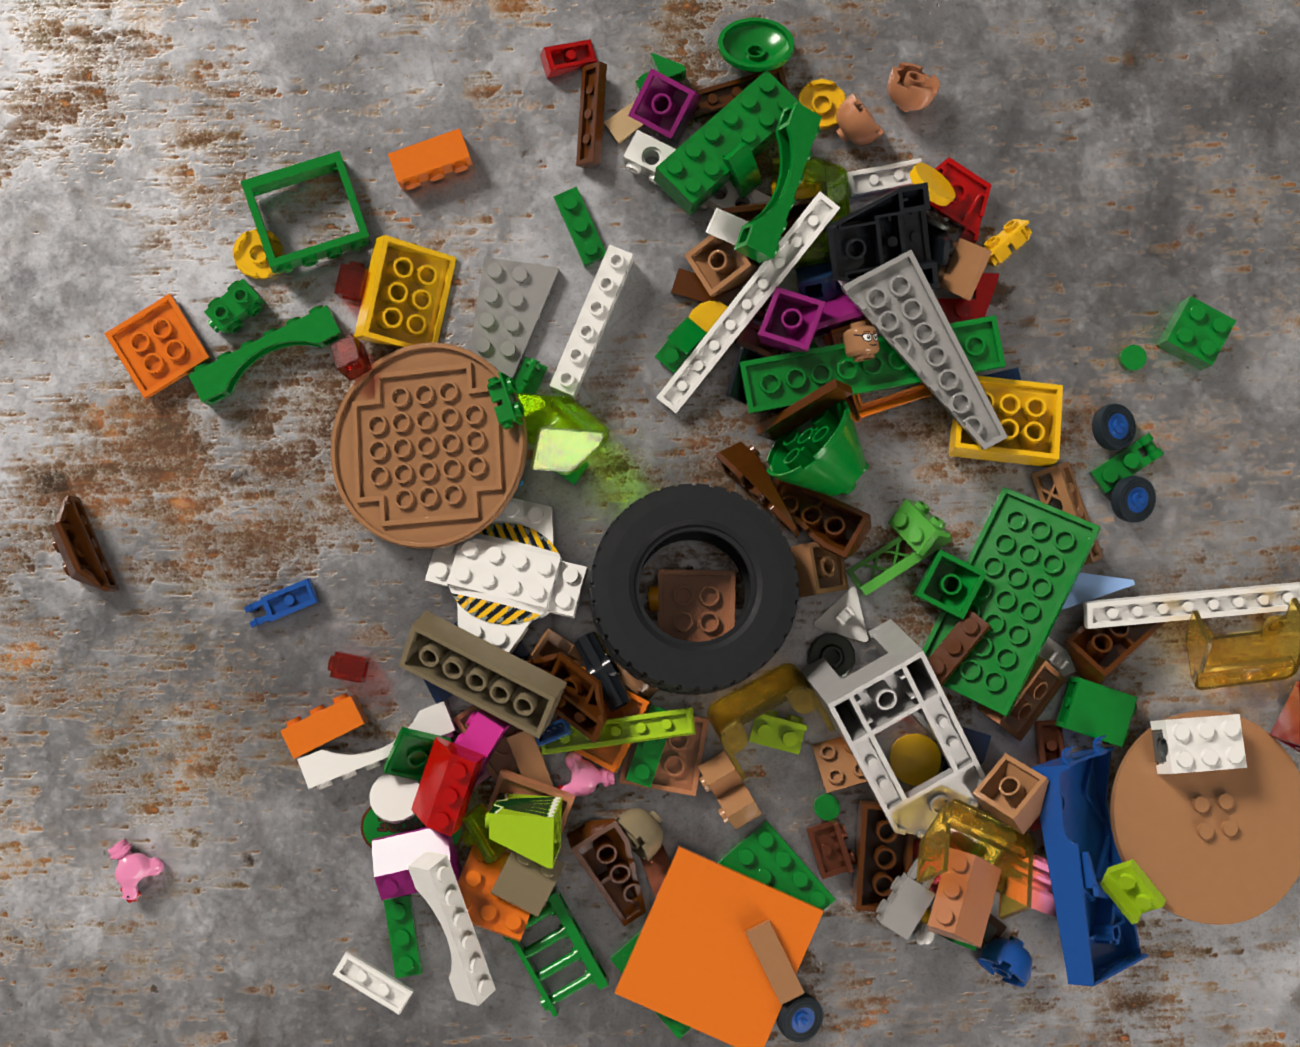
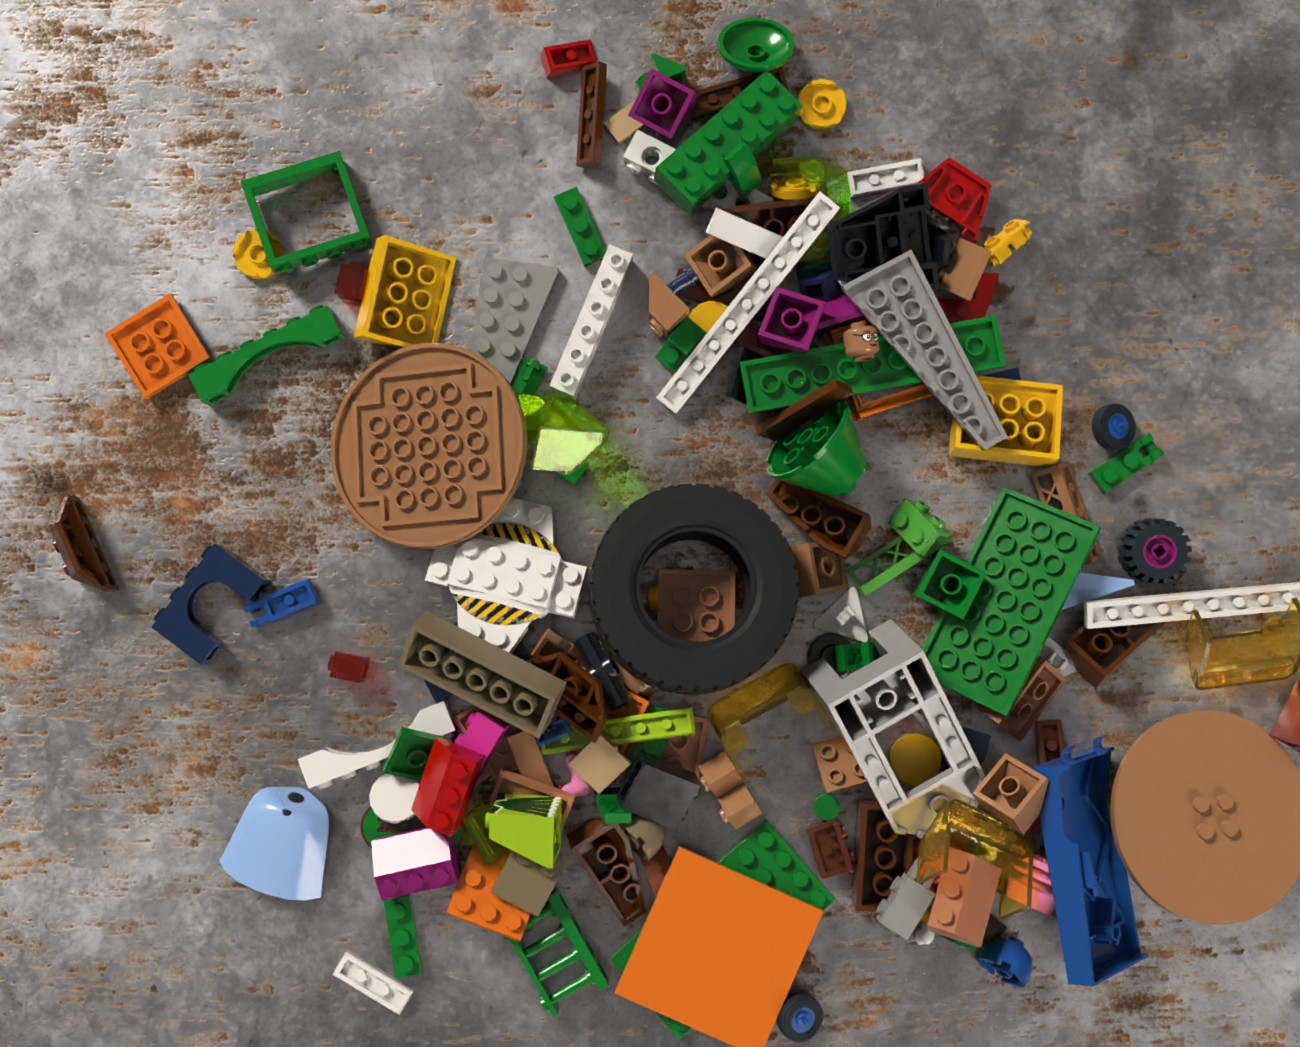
bright pink animal [107,838,164,903] -> none
green brick [204,279,266,335] -> none
orange brick [280,693,369,759] -> none
clear red brick [331,334,372,381] -> none
orange brick [388,128,473,190] -> none
white arch [407,851,496,1006] -> none
green hinge [487,372,525,430] -> none
reddish brown wedge [715,442,800,538] -> none
green arch [734,102,822,263] -> none
medium nougat tile [745,919,805,1005] -> none
lime bracket [748,708,808,755] -> none
nougat cylinder [836,93,885,146] -> none
nougat cylinder [887,62,940,112] -> none
yellow tile [910,162,956,206] -> none
reddish brown plate [928,609,991,687] -> none
green panel [1055,676,1138,747] -> none
lime bracket [1100,859,1166,924] -> none
black wheel [1111,476,1156,523] -> none
green tile [1118,345,1147,372] -> none
white piece [1150,714,1247,774] -> none
green brick [1156,296,1236,370] -> none
none -> dark blue arch [151,544,270,664]
none -> light blue piece [219,786,329,901]
none -> tan piece [568,733,631,794]
none -> green slope [594,787,632,824]
none -> black brick [616,752,701,829]
none -> medium nougat slope [649,272,689,340]
none -> dark blue pin [666,268,699,296]
none -> green slope [835,641,881,672]
none -> black wheel [1117,518,1192,584]

